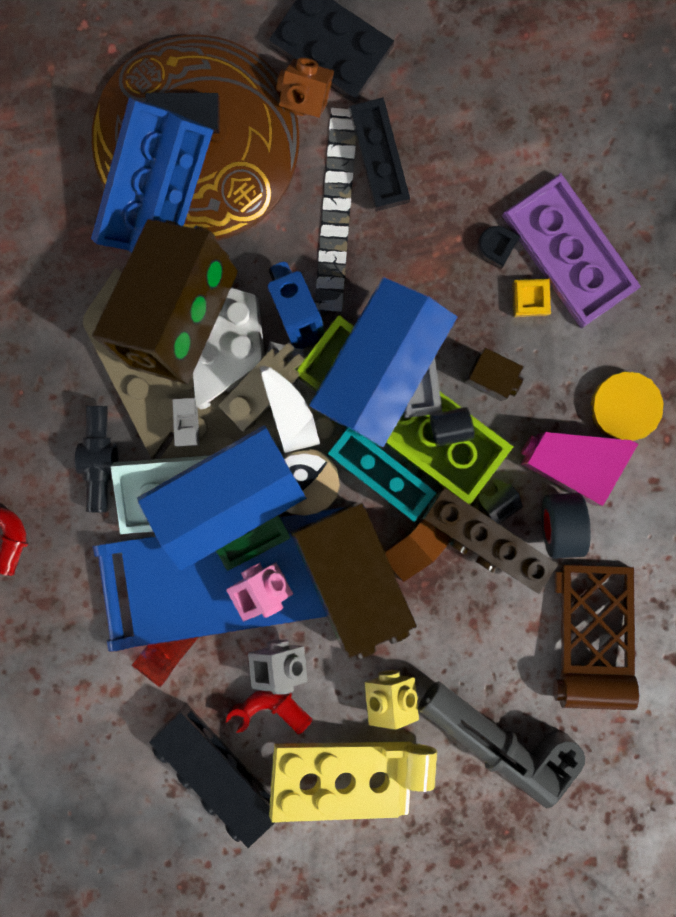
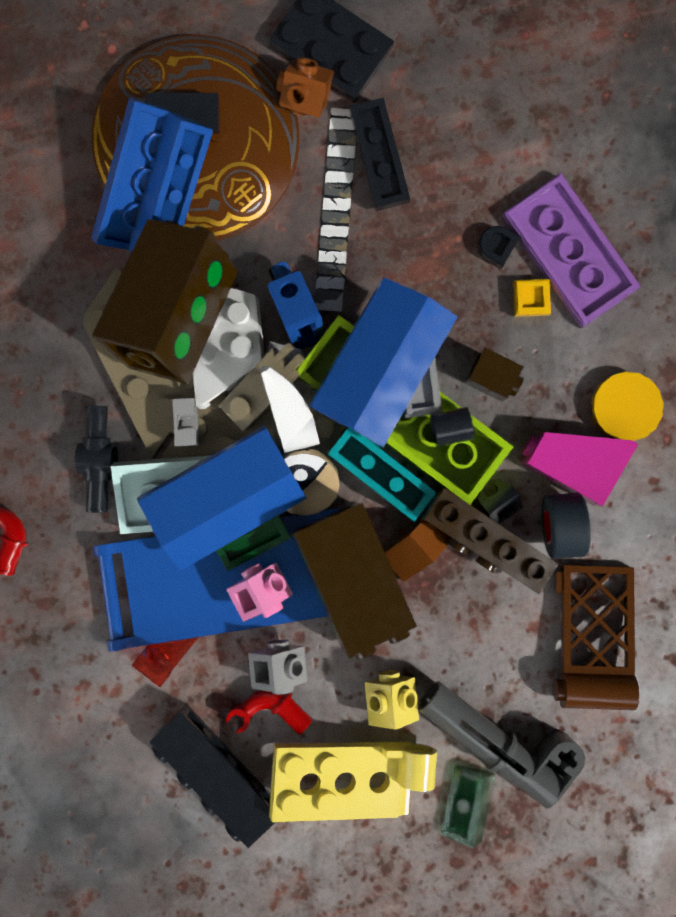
none -> clear green slope [440,765,496,848]

